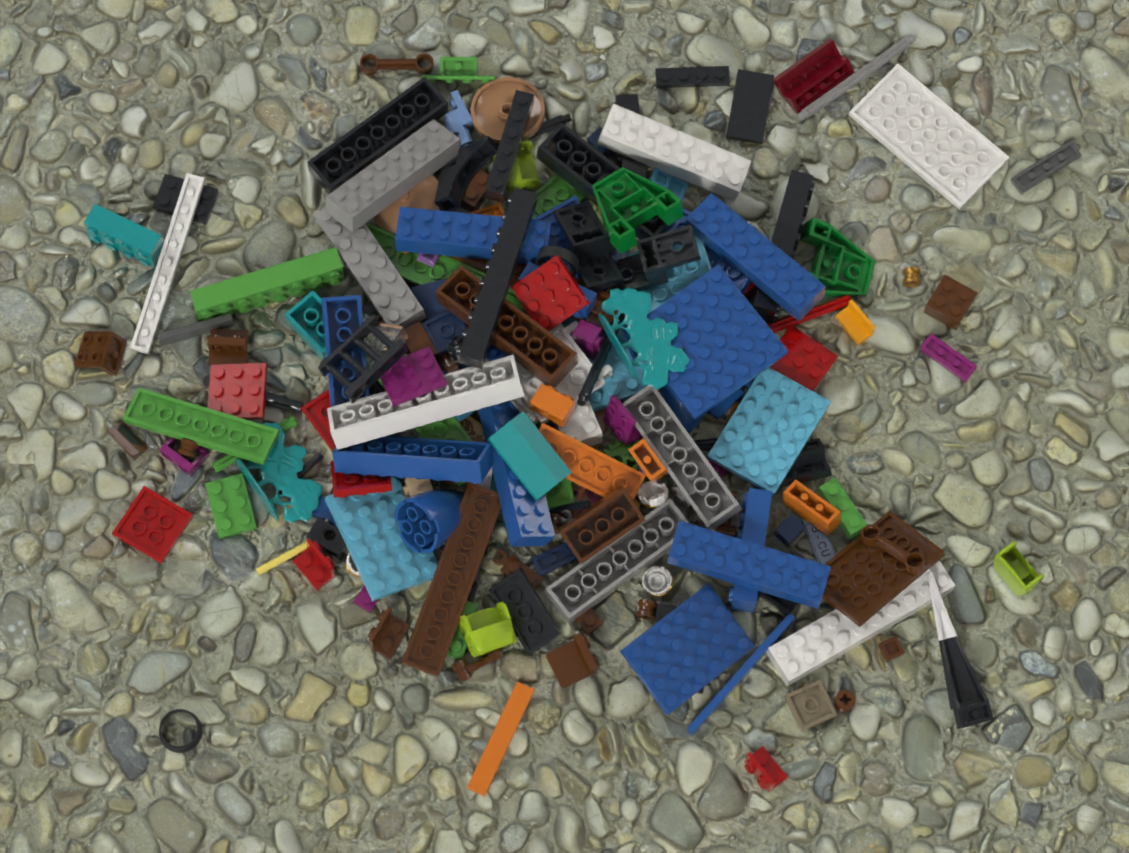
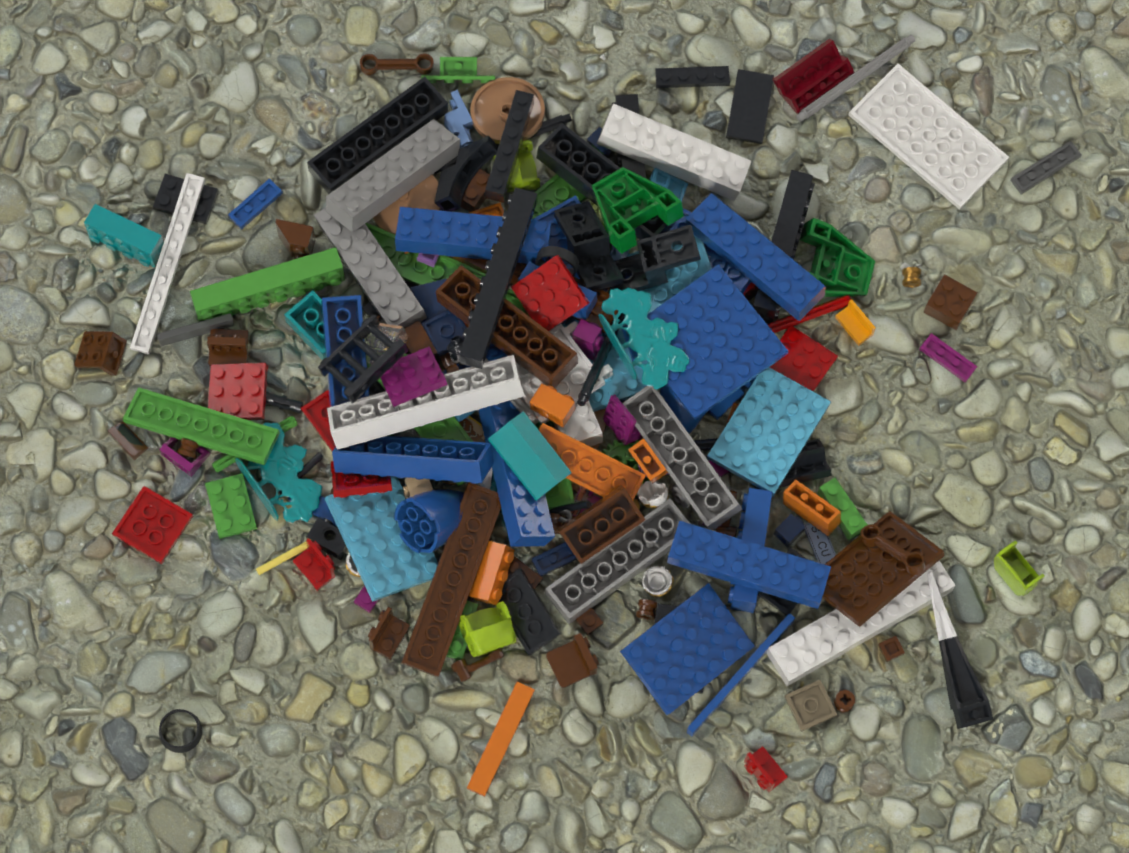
none -> blue plate [228,178,283,230]
none -> reddish brown slope [275,219,316,259]
none -> orange brick [469,541,515,605]

